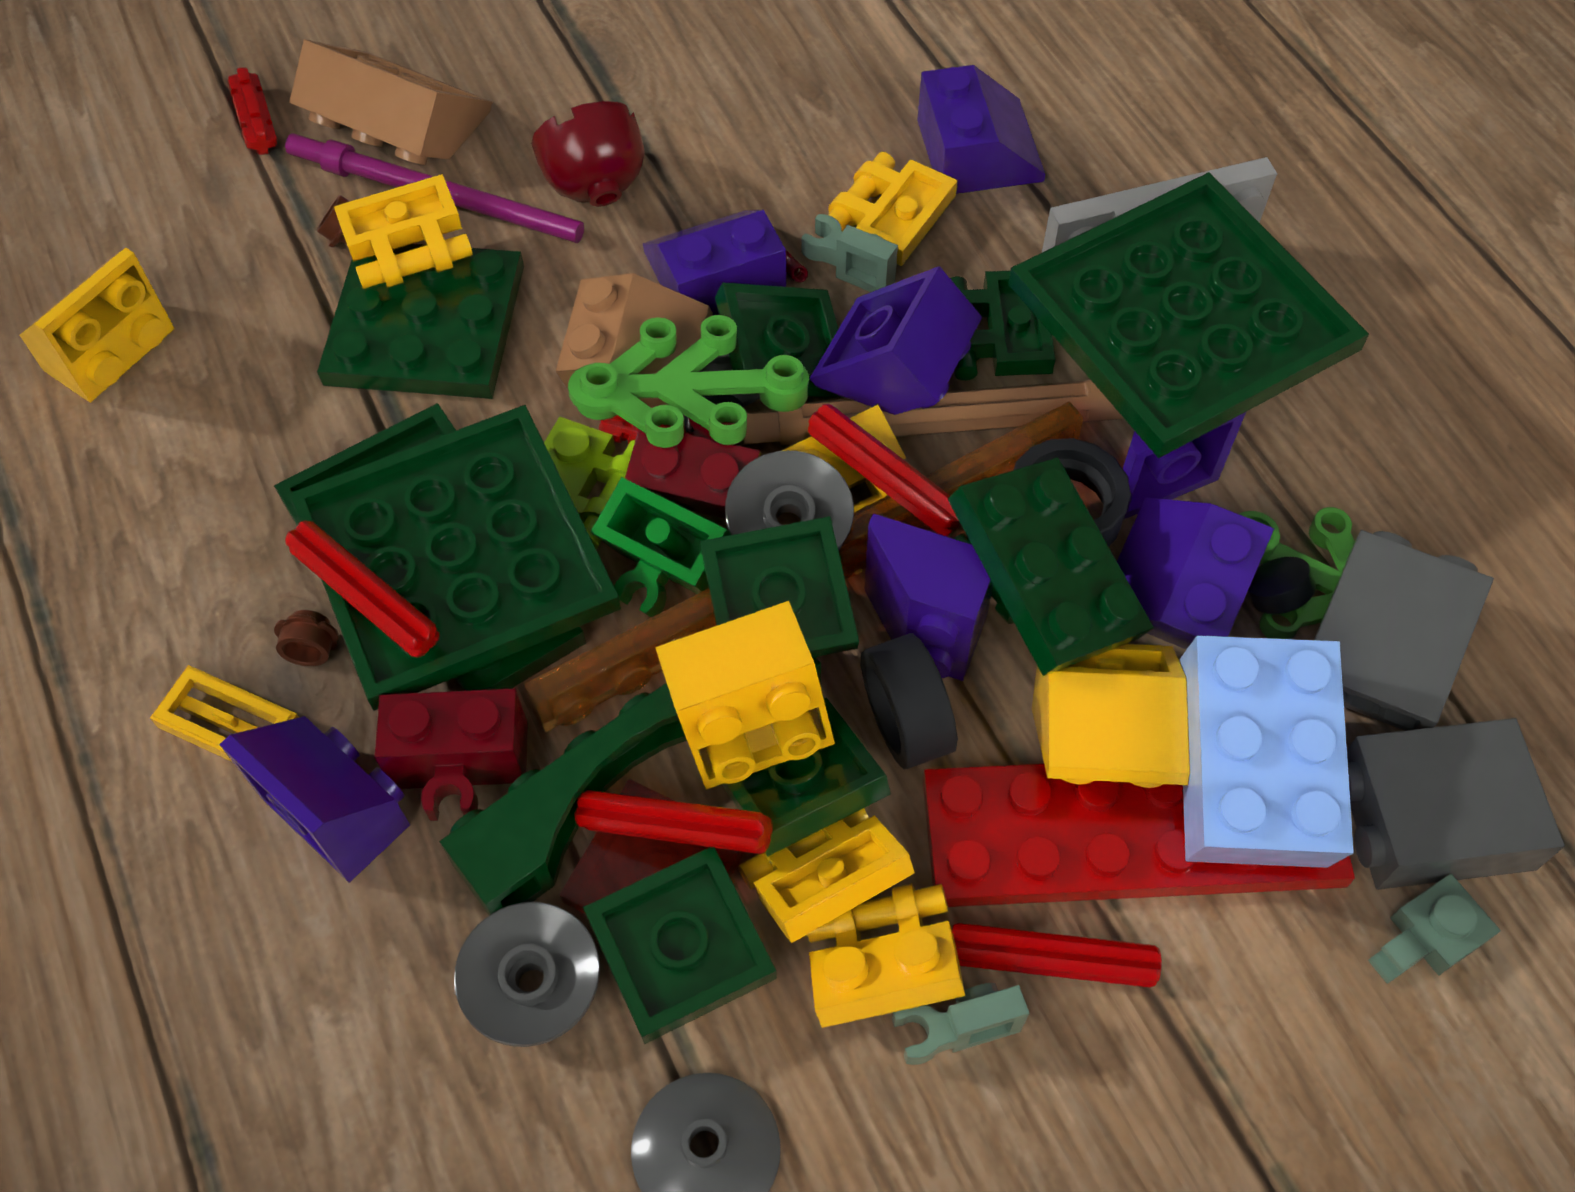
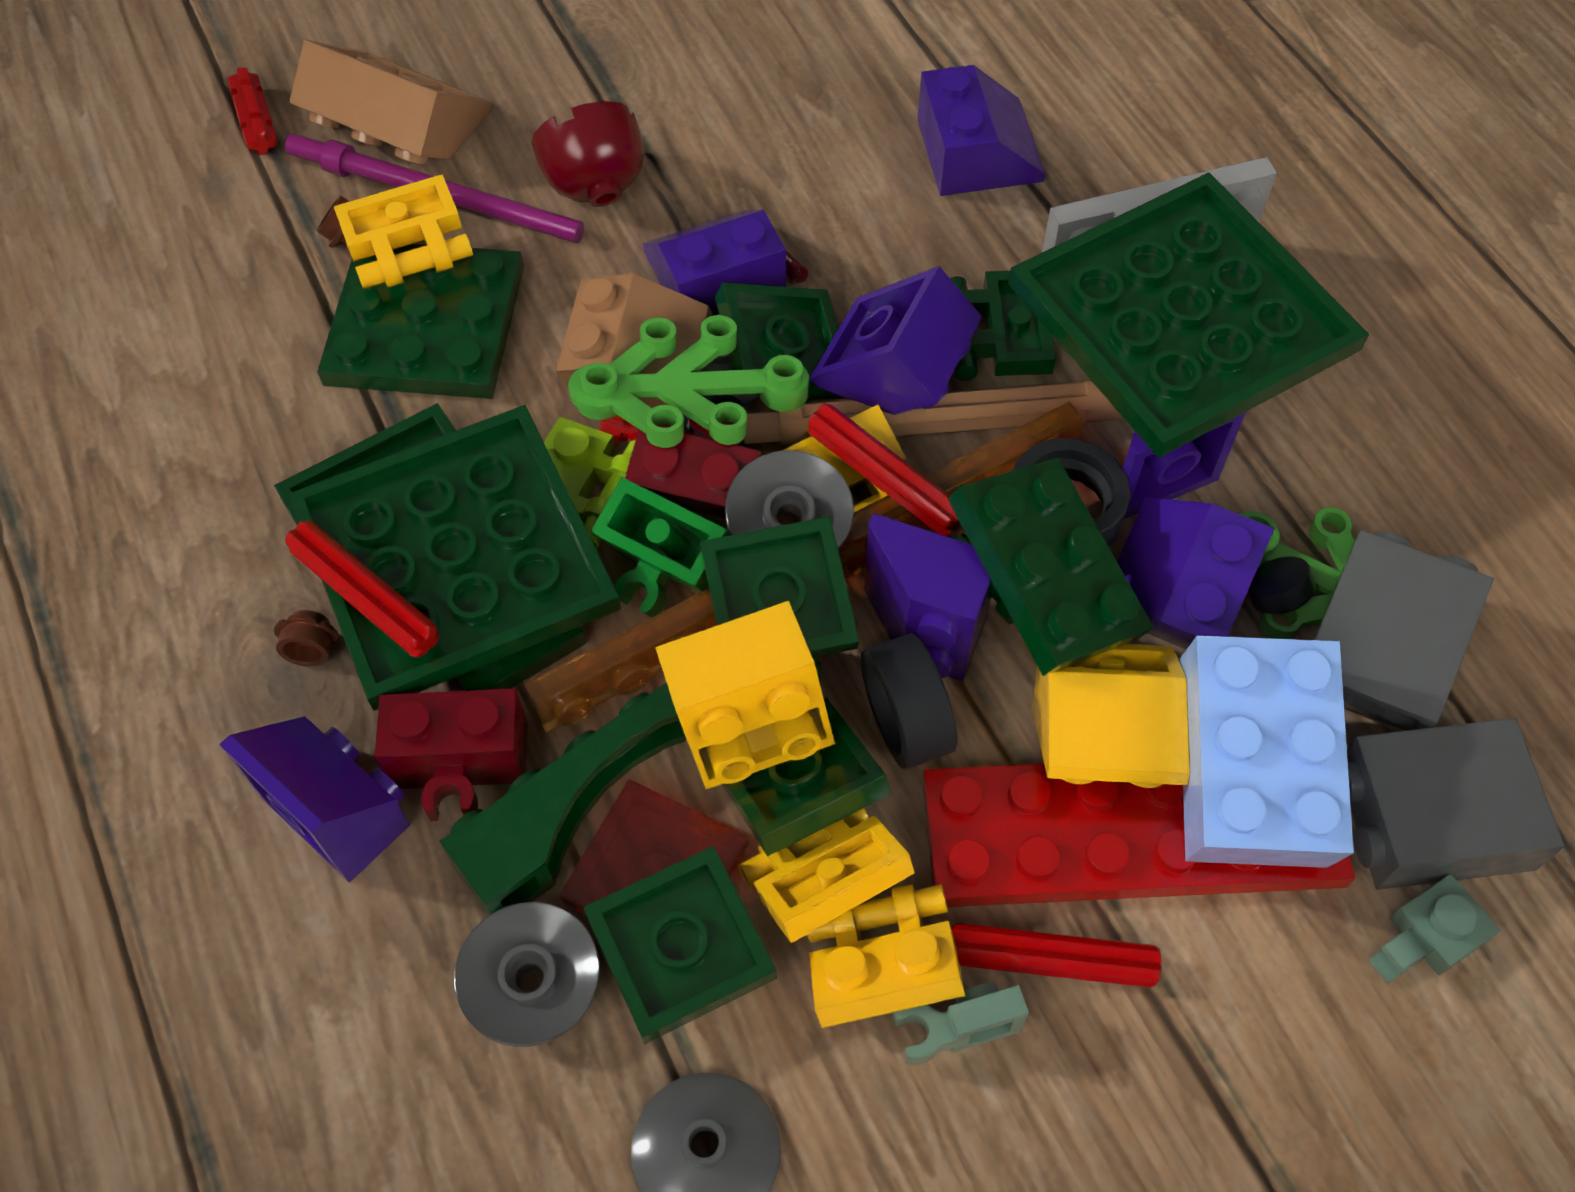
yellow slope [19,247,175,403] -> none
yellow tile [150,665,299,762] -> none
red axle [574,790,773,854] -> none
sand green plate [801,214,898,292] -> none
yellow plate [828,152,958,266] -> none

